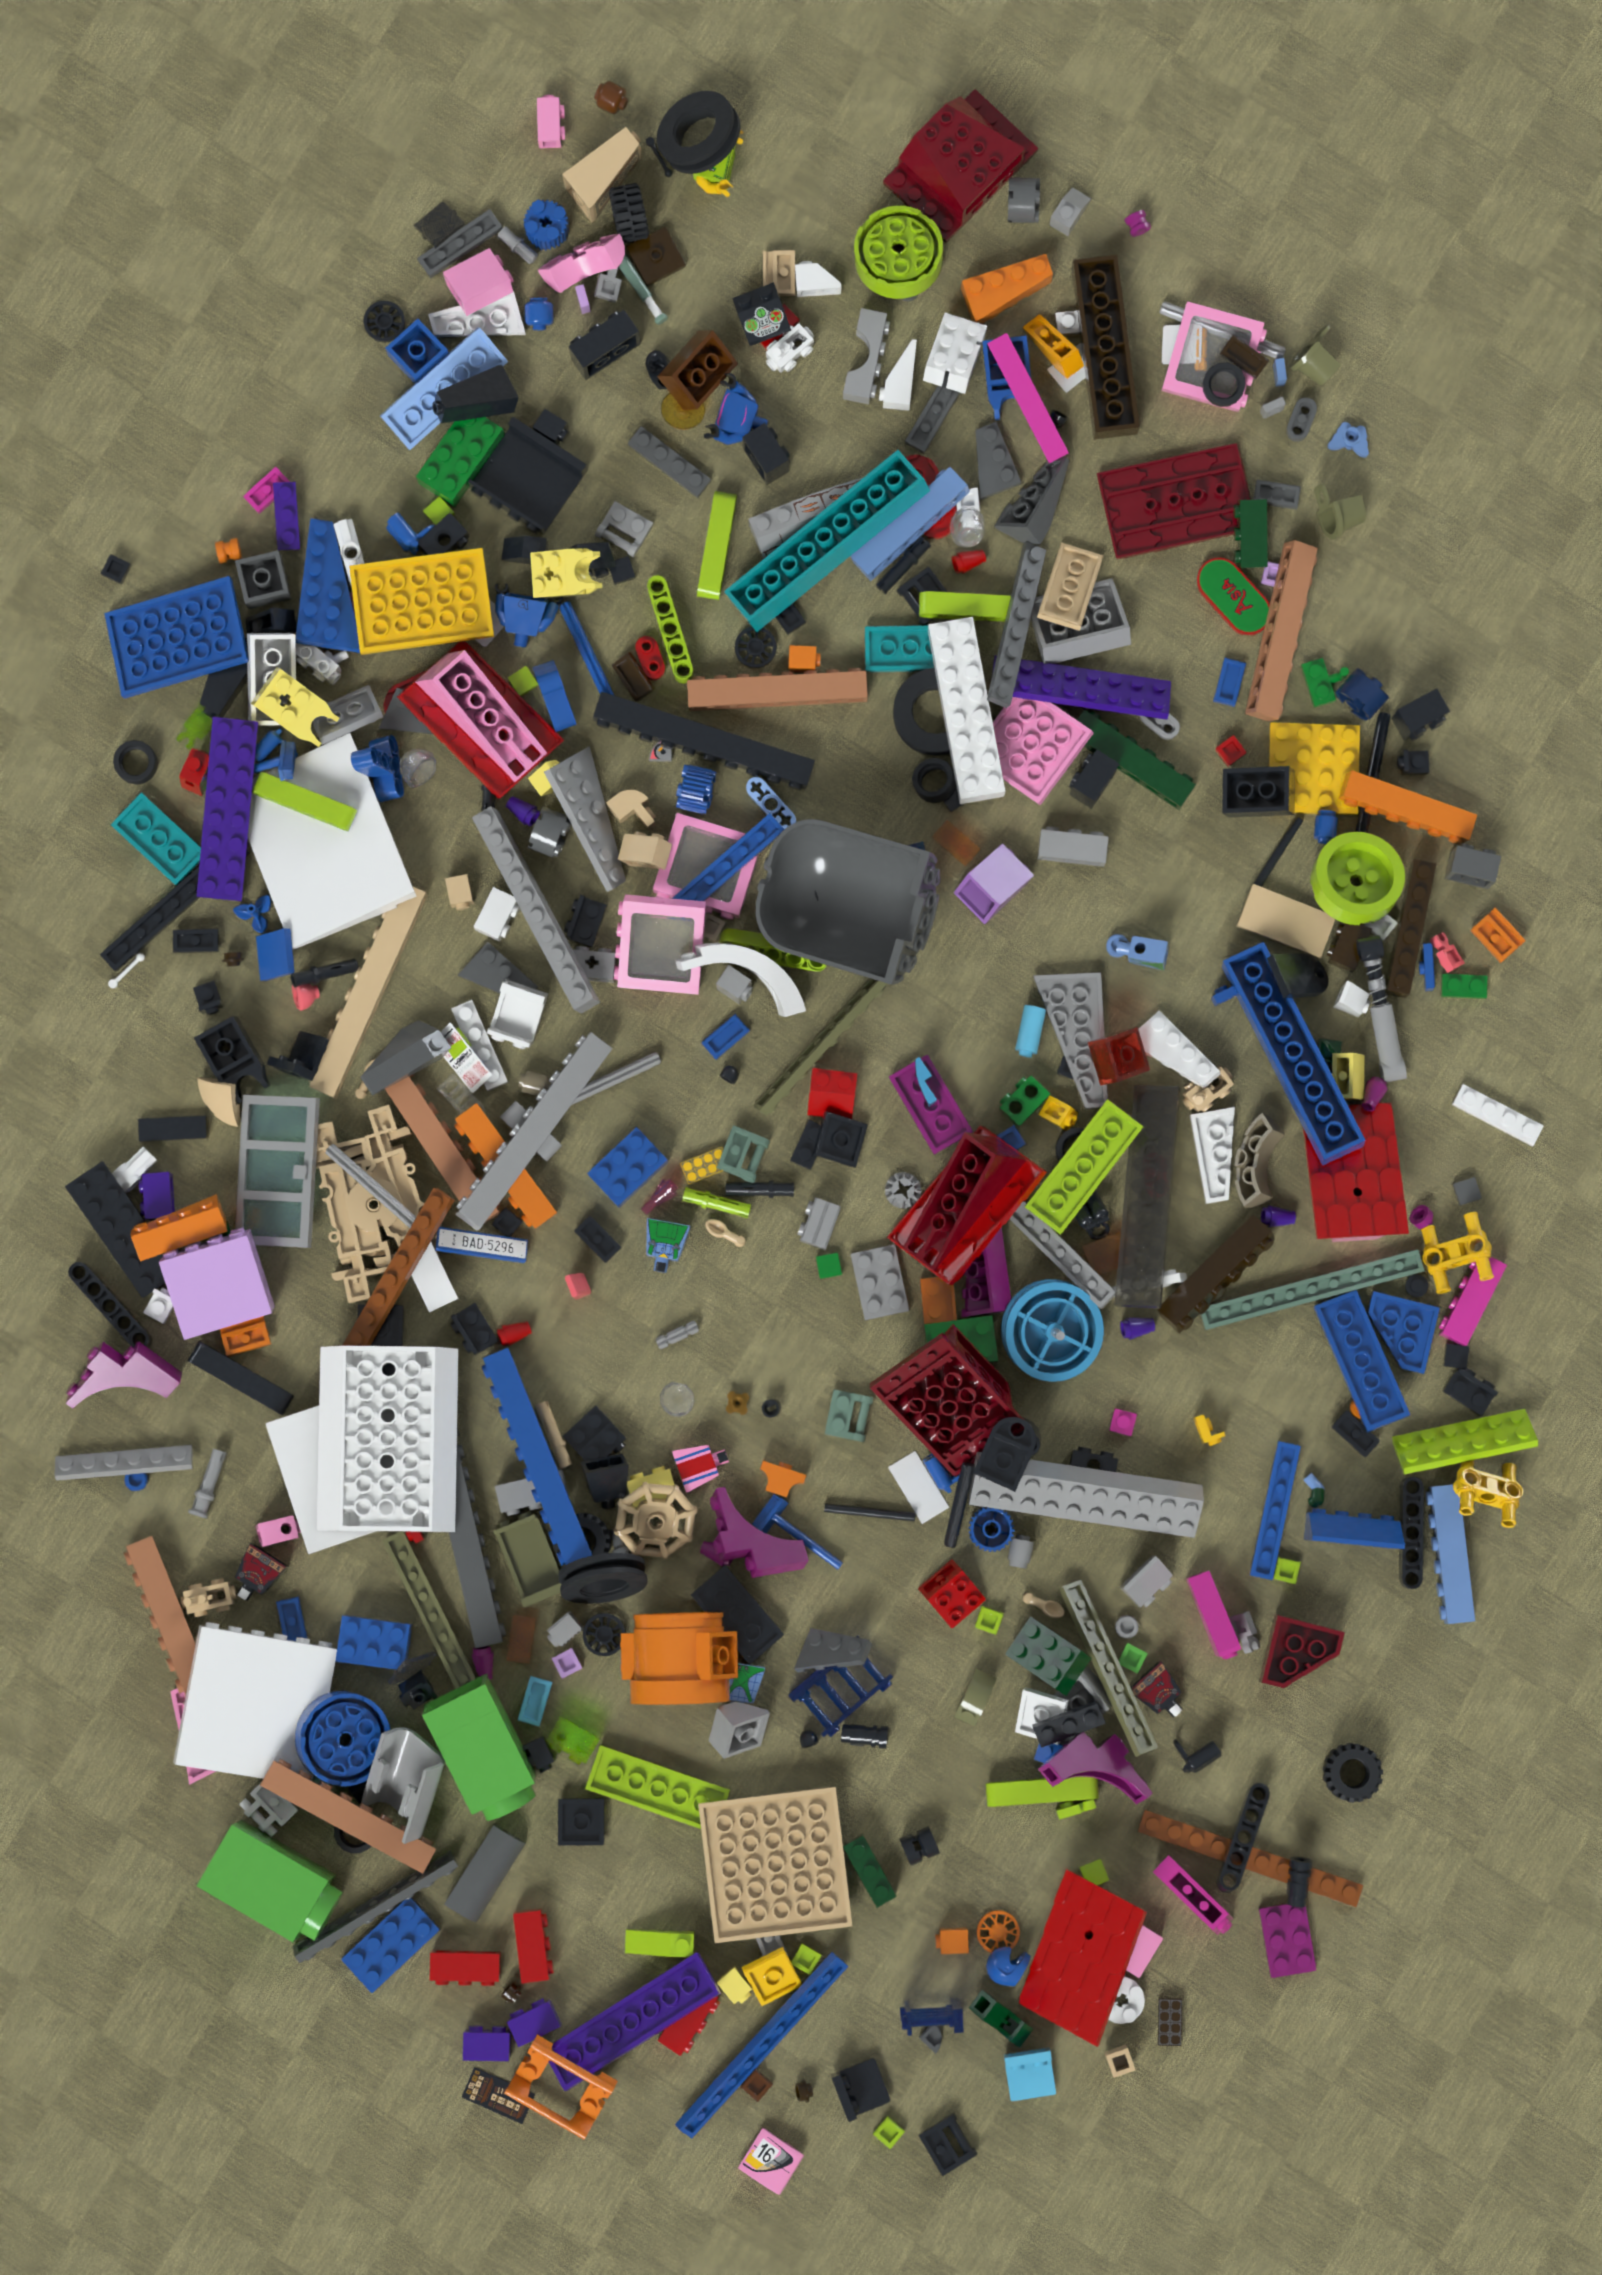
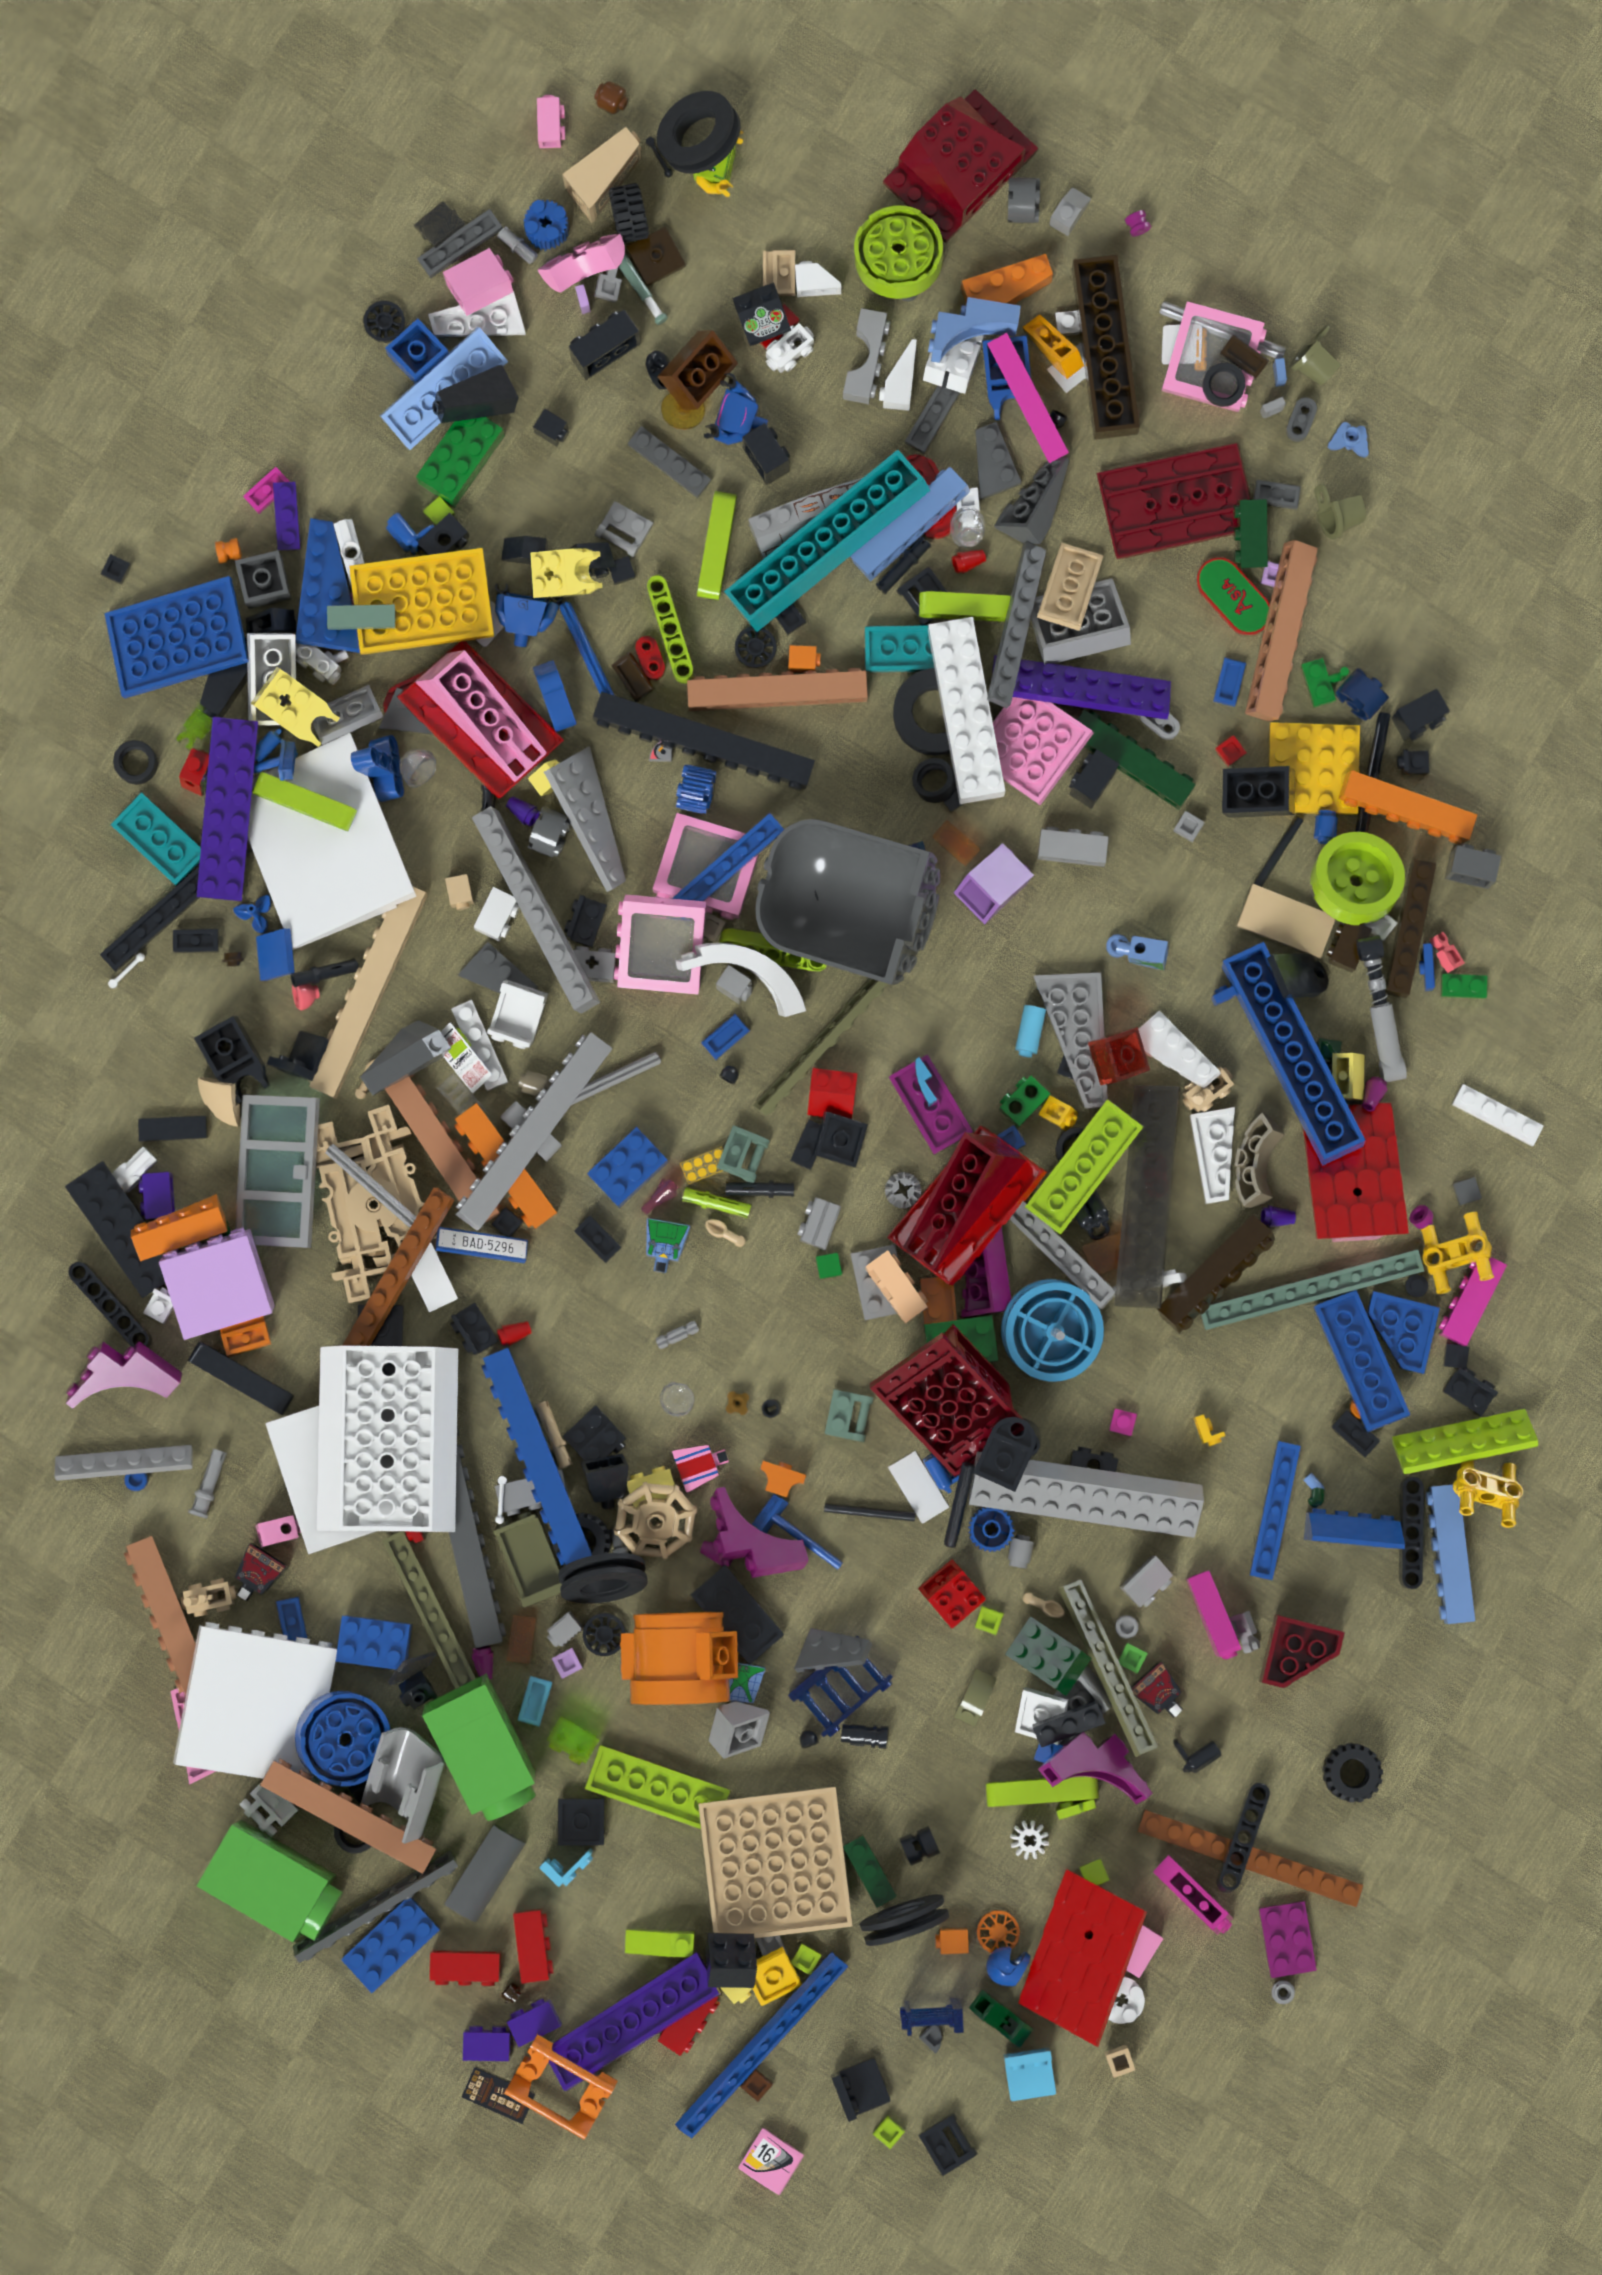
black bracket [193,981,224,1016] -> none
black panel [468,417,588,535] -> none
lime tile [508,666,539,697] -> none
black brick [522,1736,556,1773] -> none
blue head [525,297,554,331] -> none
coral slope [565,1273,591,1300] -> none
tan brick [606,790,656,831] -> none
tan brick [618,832,672,870] -> none
light blue beam [746,777,796,829] -> none
dark brown plate [795,2080,813,2103] -> none
dark purple cone [1120,1317,1155,1340] -> none
dark brown tile [1157,1998,1182,2046] -> none
lime tile [1273,1557,1301,1584] -> none
black axle [1286,1856,1313,1907] -> none
white slope [1333,981,1371,1017] -> none
orange plate [1470,907,1526,963] -> none
none -> sand green tile [327,604,396,630]
none -> white hinge [495,1476,507,1524]
none -> medium azure bracket [539,1848,593,1887]
none -> black brick [705,1933,757,1988]
none -> black tyre [859,1894,950,1946]
none -> light nougat wedge [865,1250,928,1324]
none -> medium blue arch [928,297,1021,363]
none -> white gear [1010,1820,1049,1860]
none -> light grey plate [1173,811,1205,842]
none -> light grey plate [1271,1980,1295,2004]

